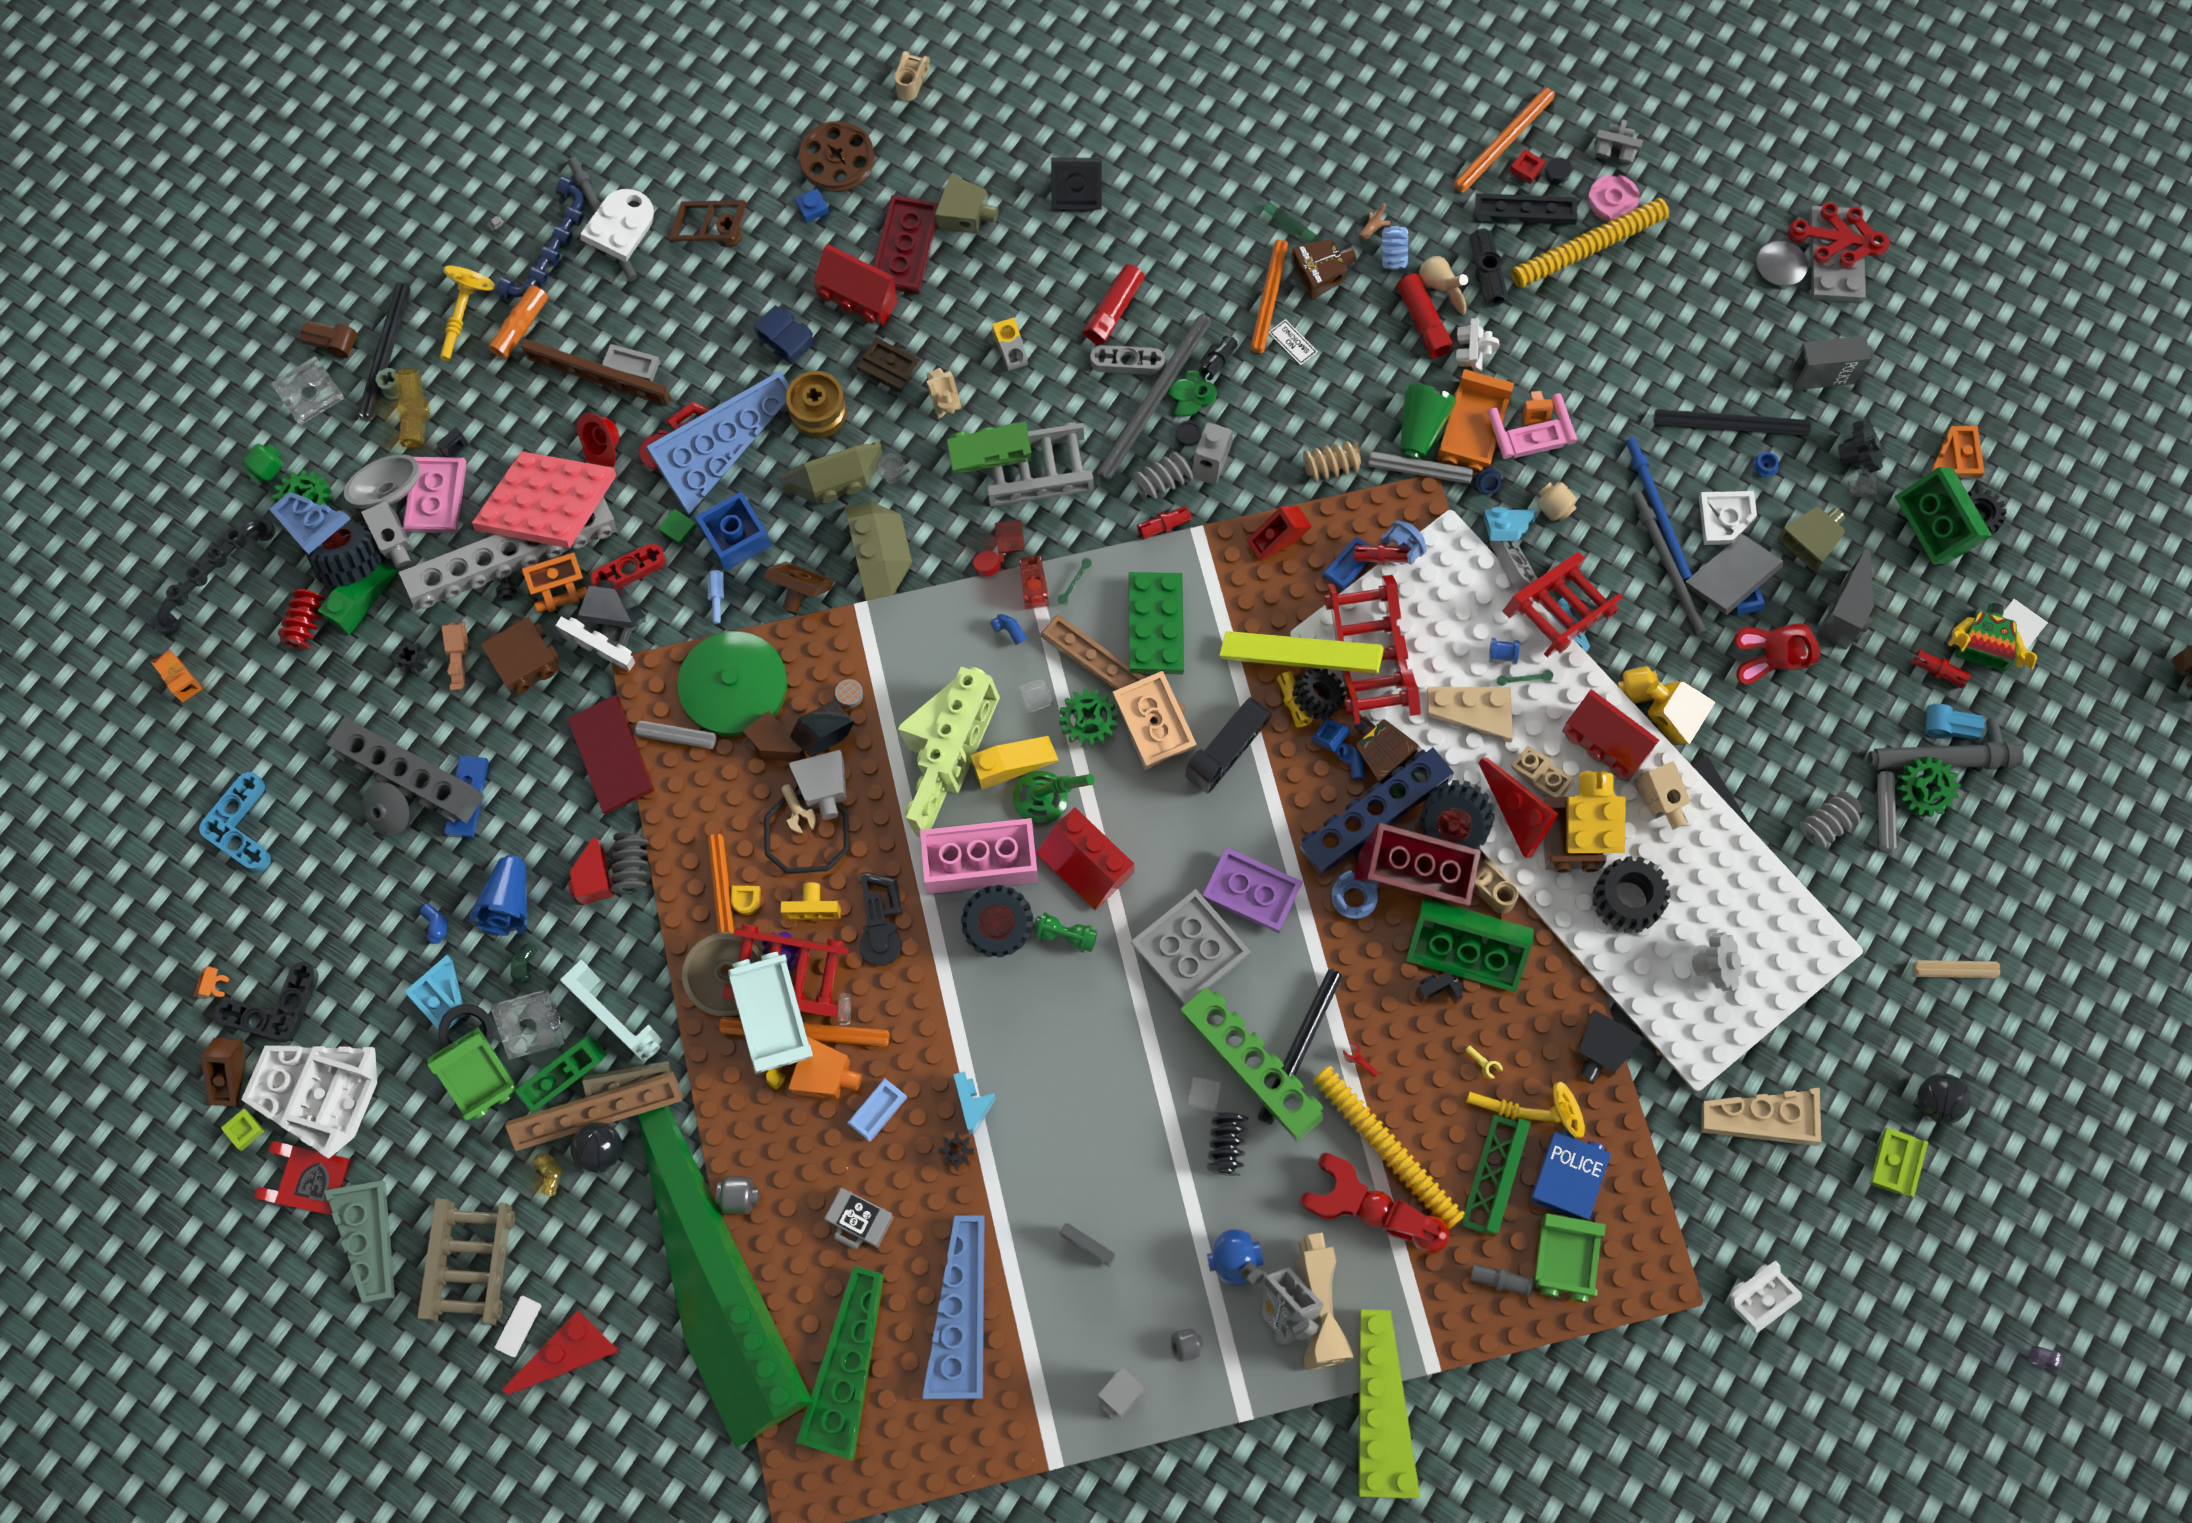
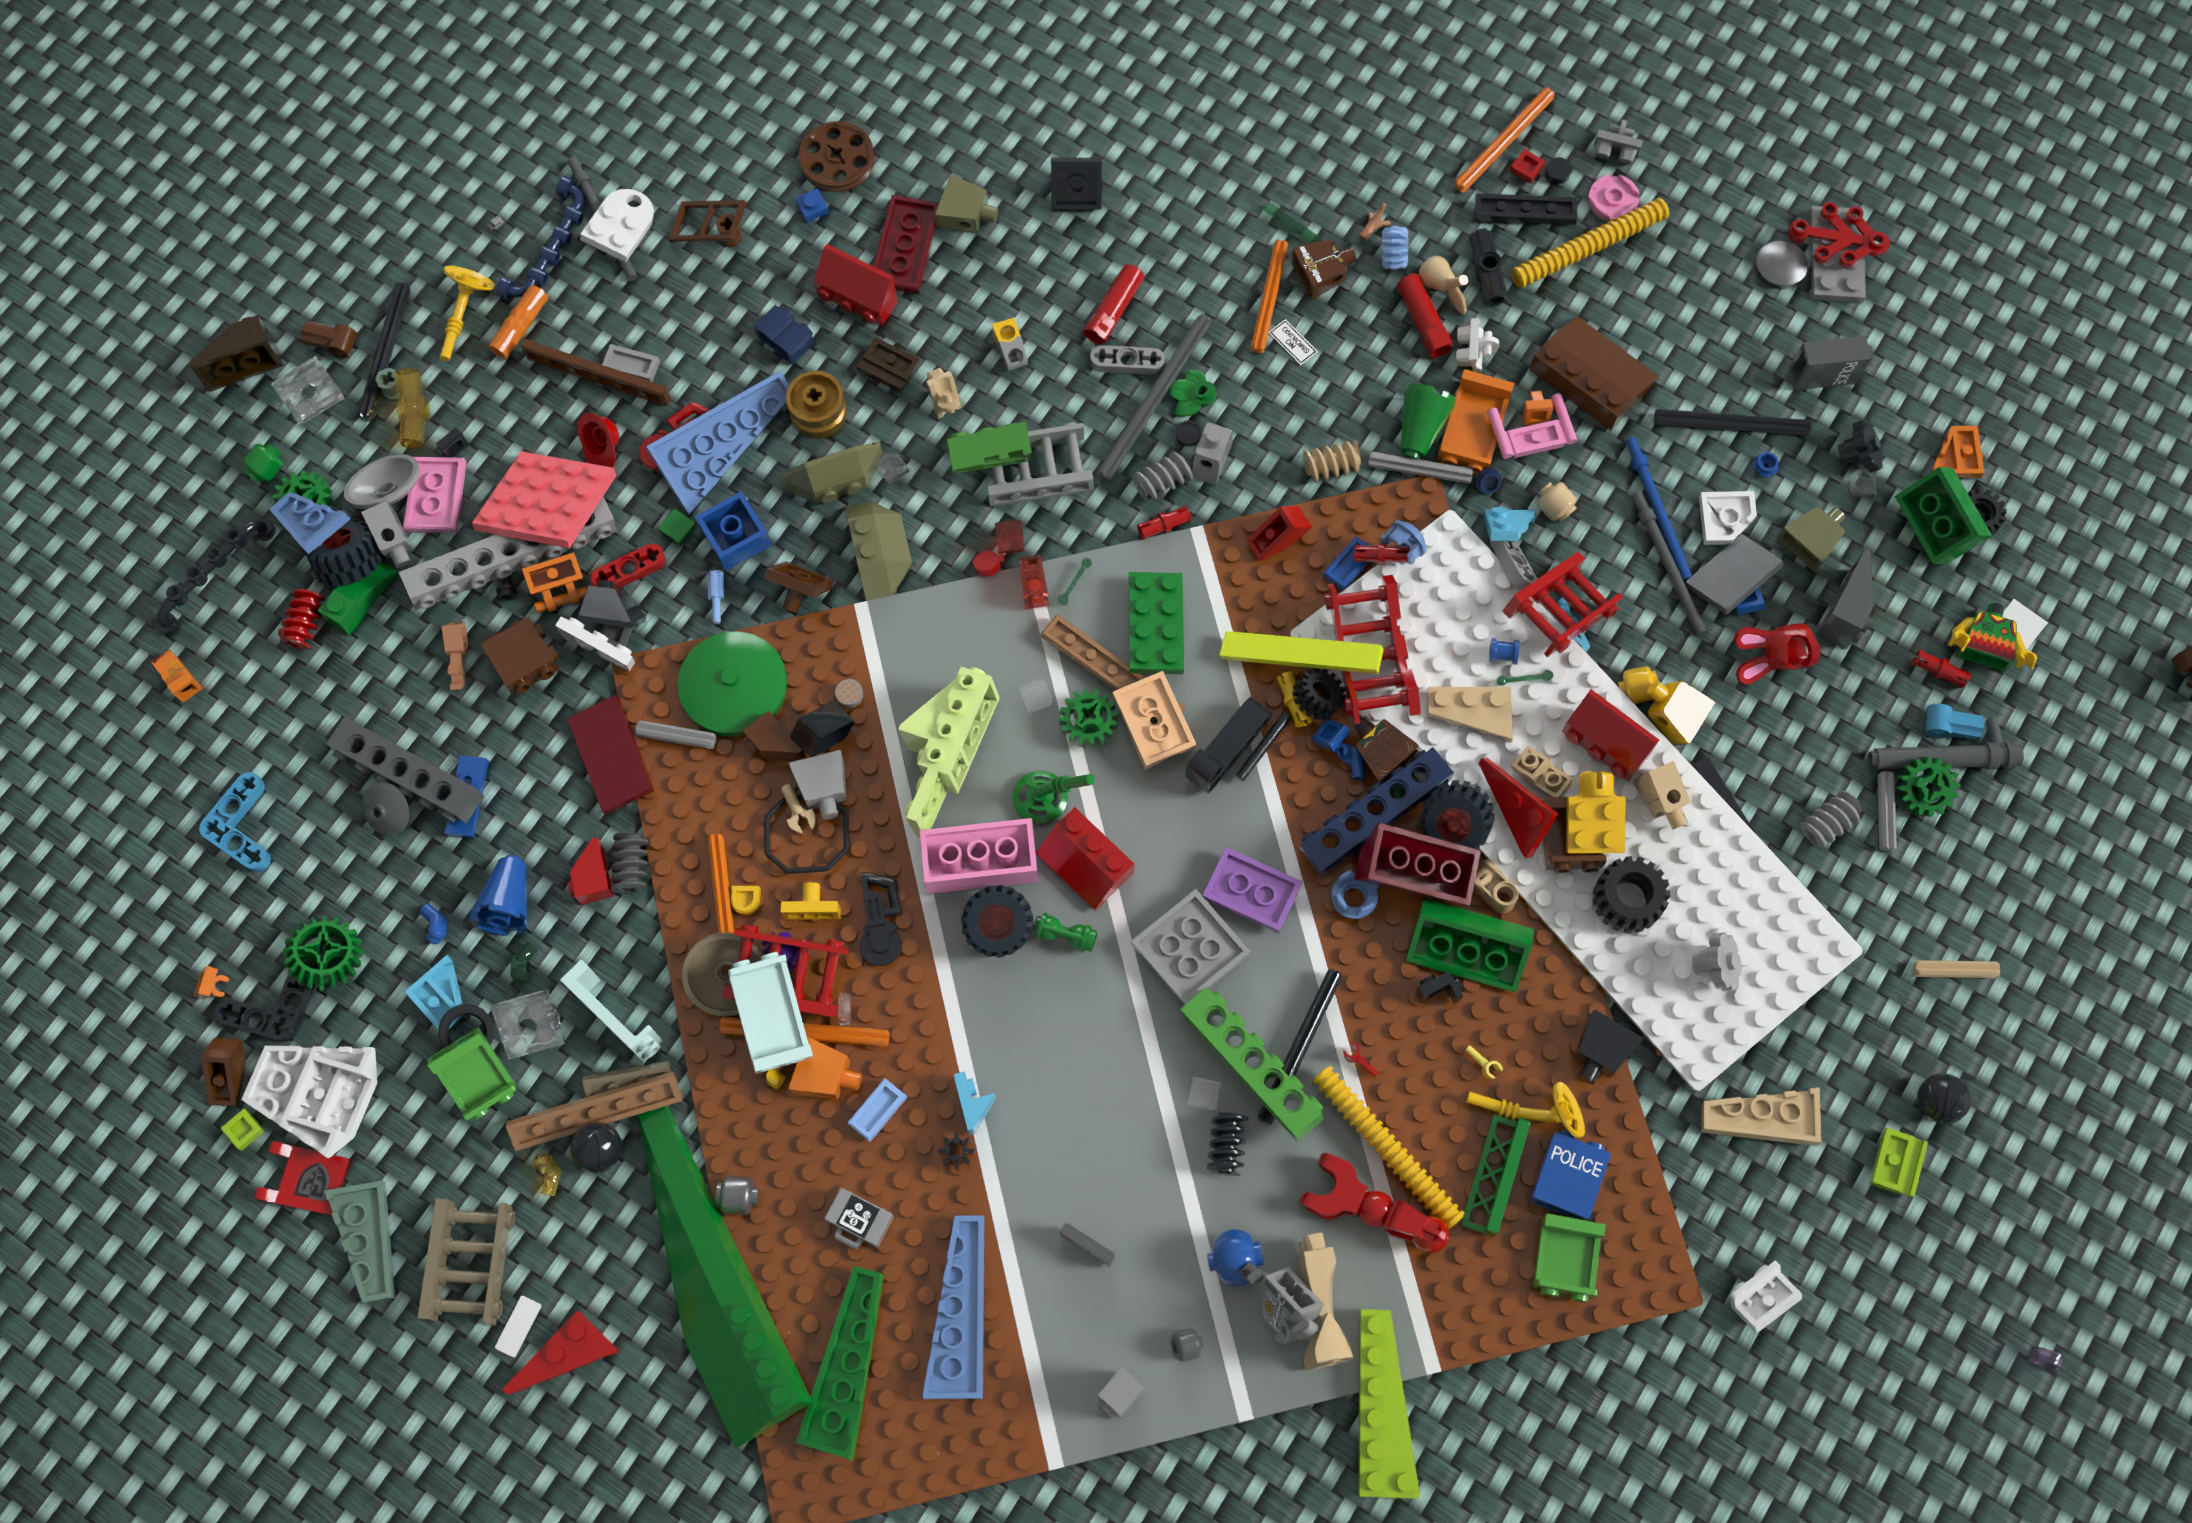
black gear [393,642,429,676] -> none
green slope [515,1032,607,1113] -> none
tan piece [894,51,930,101] -> none
yellow slope [970,736,1059,790] -> none
blue arm [990,614,1027,645] -> none
black pin [1198,335,1238,381] -> none
dark grey pin [1470,1263,1533,1297] -> none
none -> dark brown slope [189,315,284,392]
none -> green gear [283,915,363,991]
none -> black bar [1235,712,1292,782]
none -> reddish brown slope [1529,316,1660,431]

